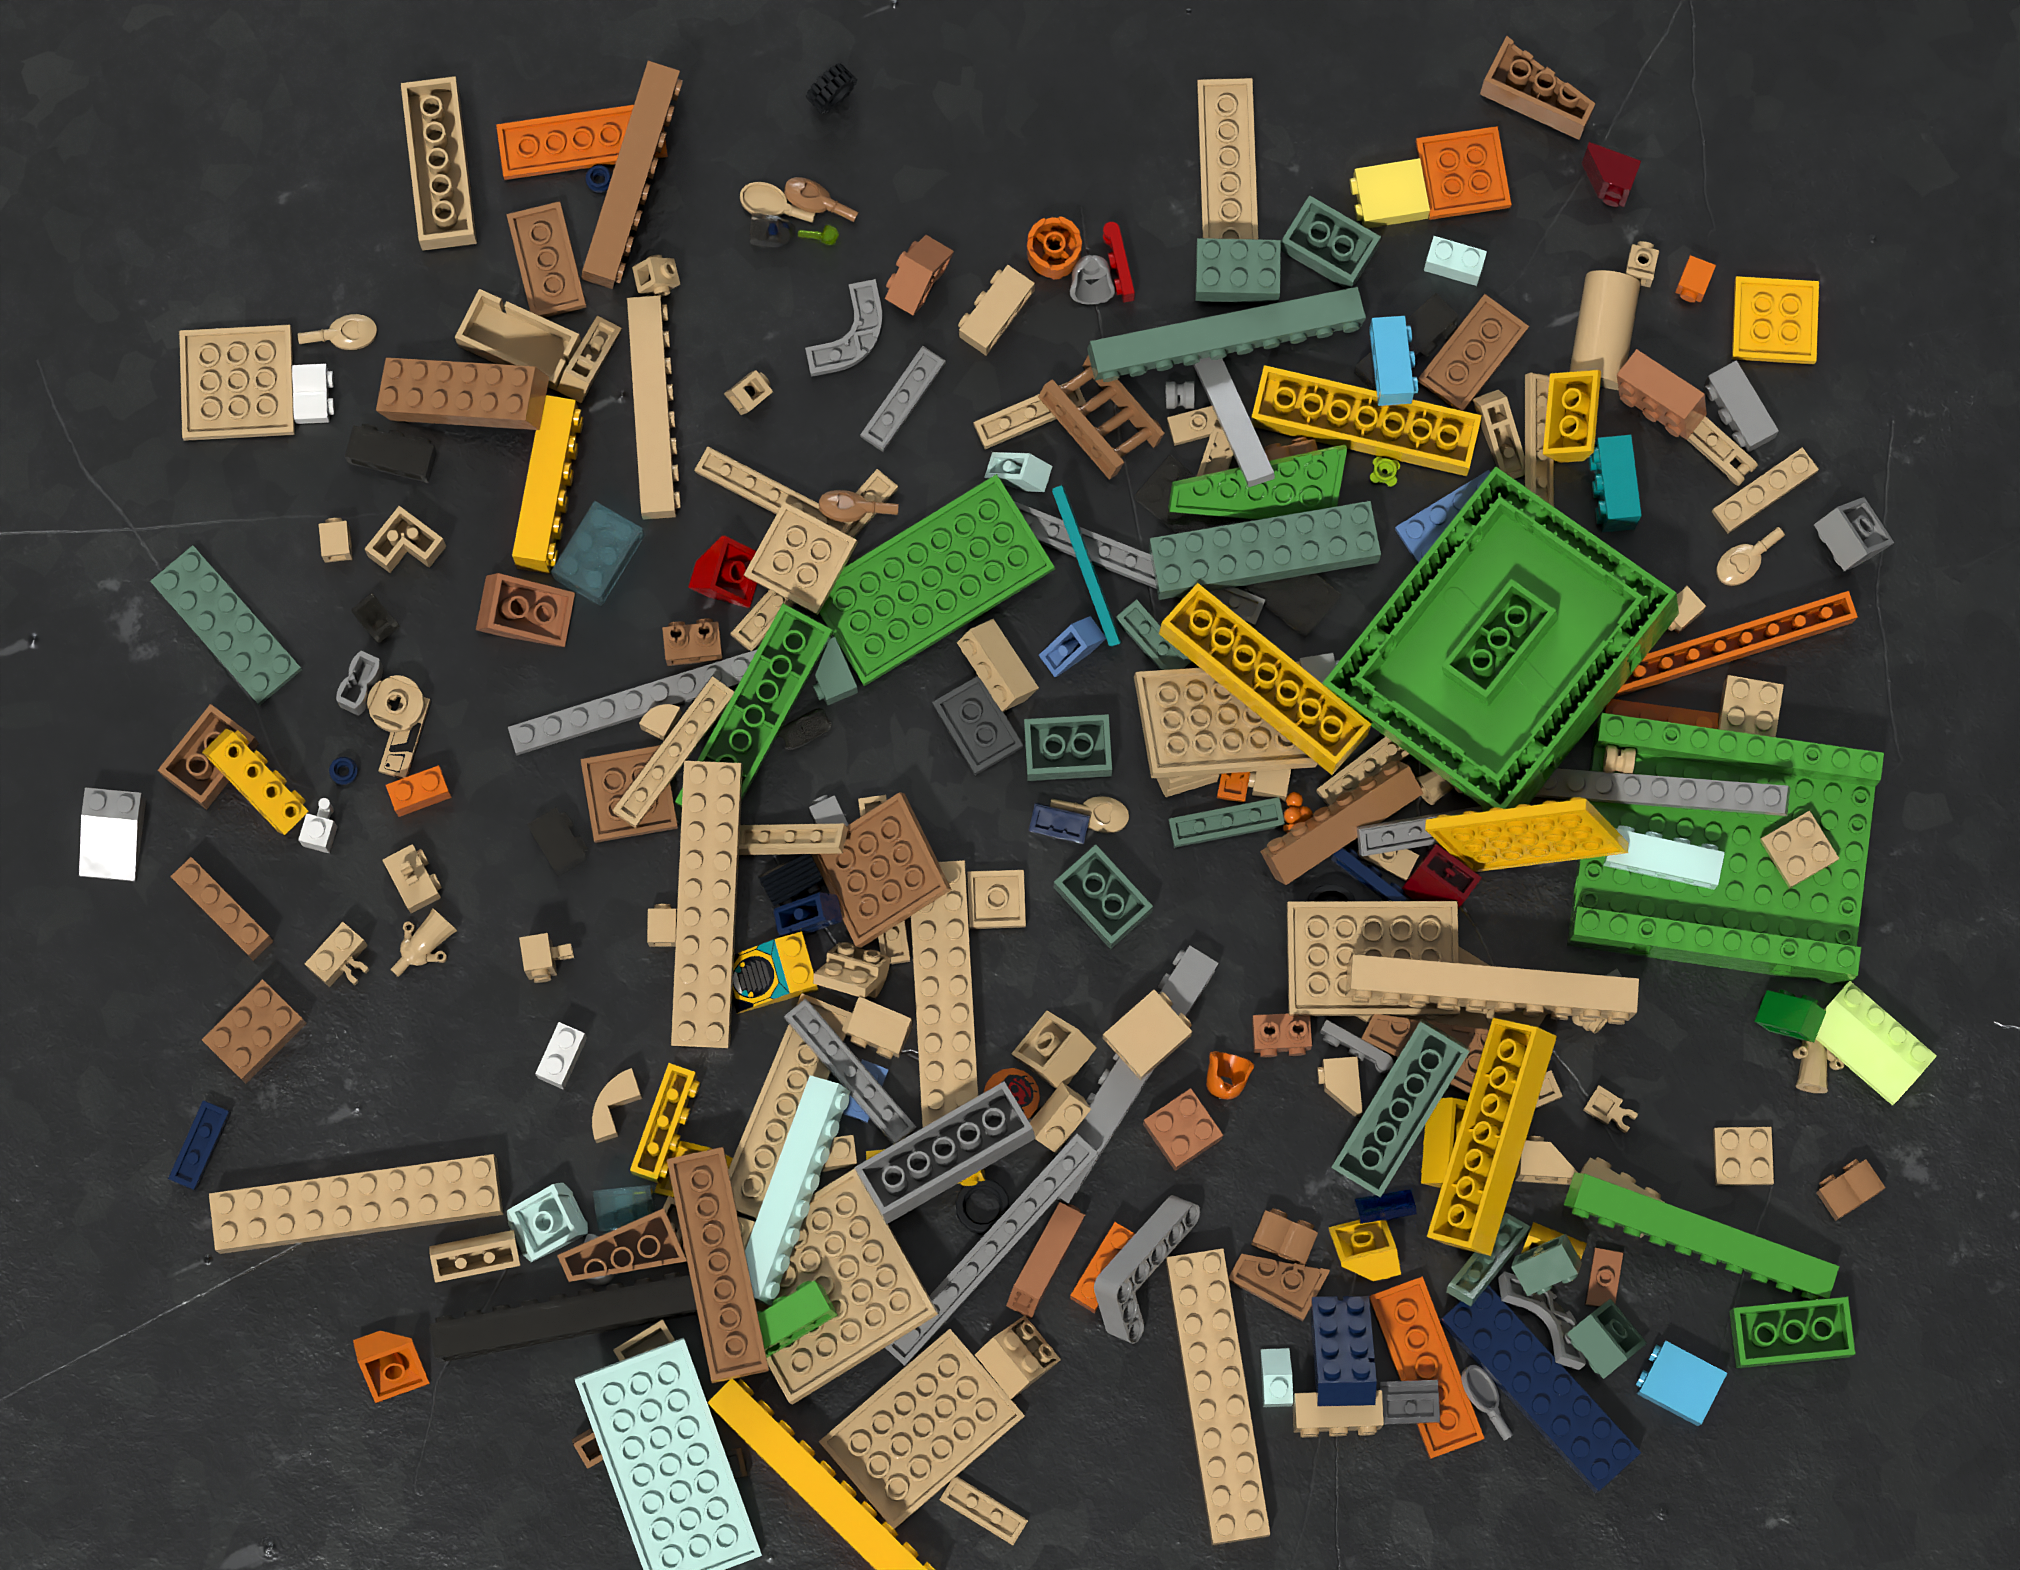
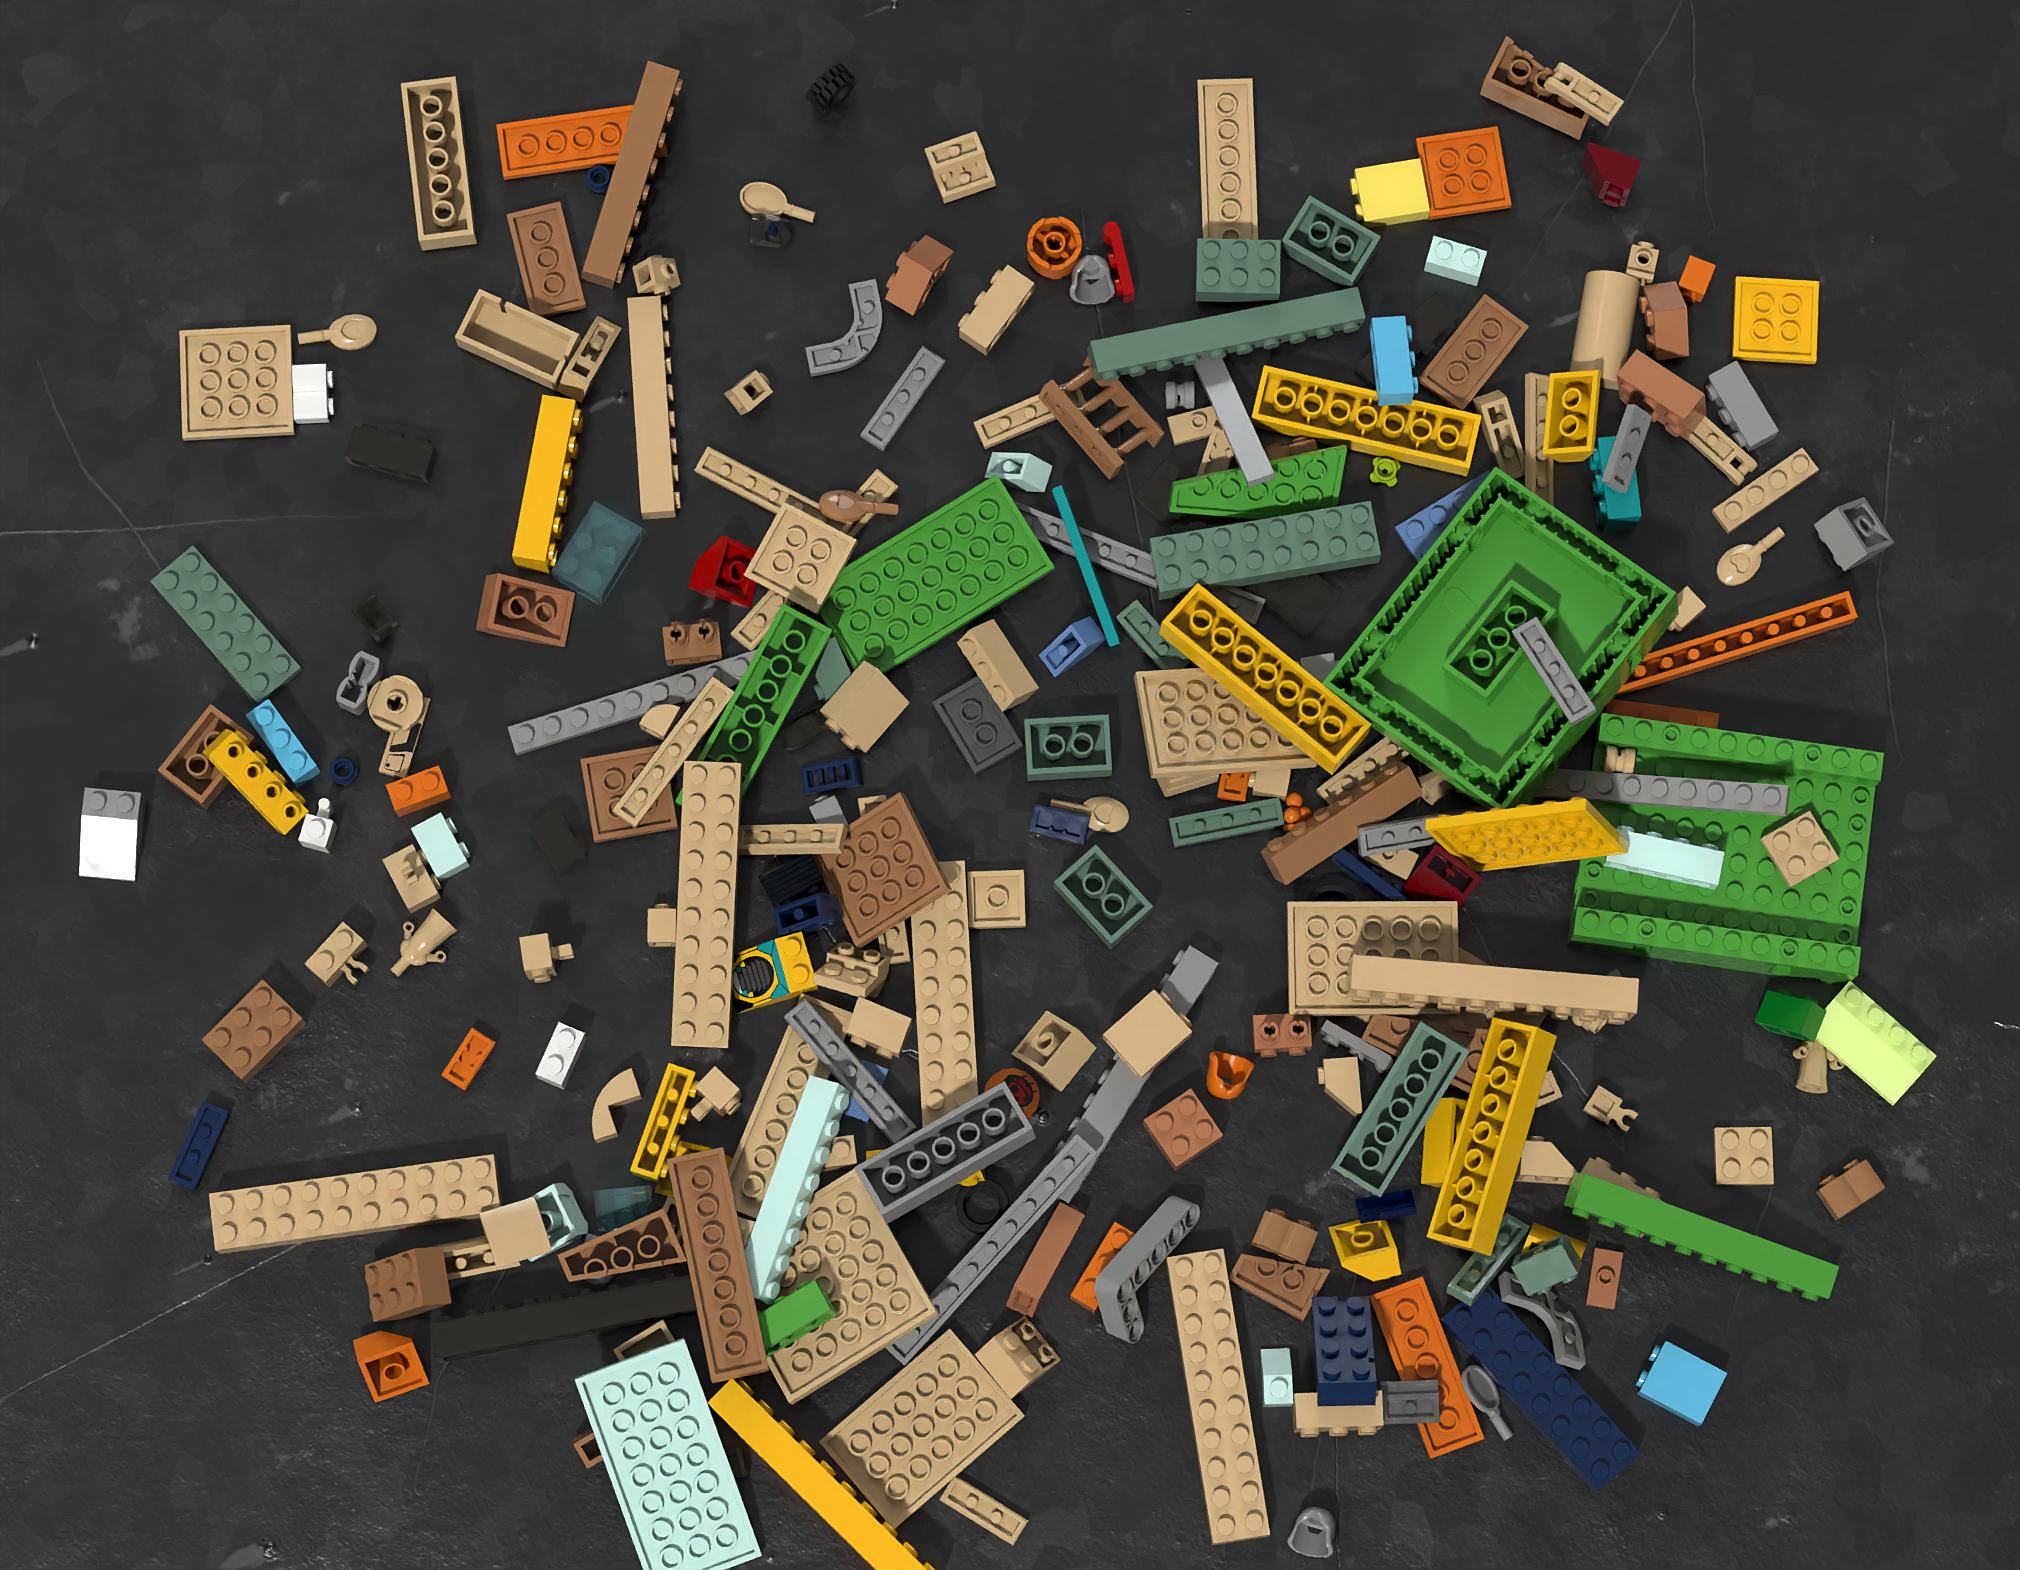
medium nougat brick [170,857,273,961] -> none
tan brick [319,518,353,563] -> none
tan brick [365,506,446,573] -> none
medium nougat brick [376,358,549,430] -> none
medium nougat piece [784,177,859,222] -> none
clear neon green hand [798,225,839,245] -> none
tan brick [1030,1082,1091,1153] -> none
sand green brick [1567,1299,1647,1379] -> none
tan brick [1717,675,1784,737] -> none
bright green brick [1729,1297,1855,1368] -> none
none -> medium azure brick [246,699,320,788]
none -> medium nougat brick [364,1246,451,1322]
none -> light aqua brick [411,813,470,882]
none -> orange plate [441,1028,497,1091]
none -> tan slope [479,1197,552,1268]
none -> tan brick [690,1066,742,1122]
none -> dark blue slope [801,756,864,795]
none -> tan brick [820,661,910,753]
none -> tan slope [924,131,996,204]
none -> light grey hair [1287,1507,1336,1558]
none -> light grey plate [1512,617,1596,726]
none -> tan plate [1544,62,1624,126]
none -> light grey plate [1601,404,1652,493]
none -> nougat brick [1639,281,1689,361]

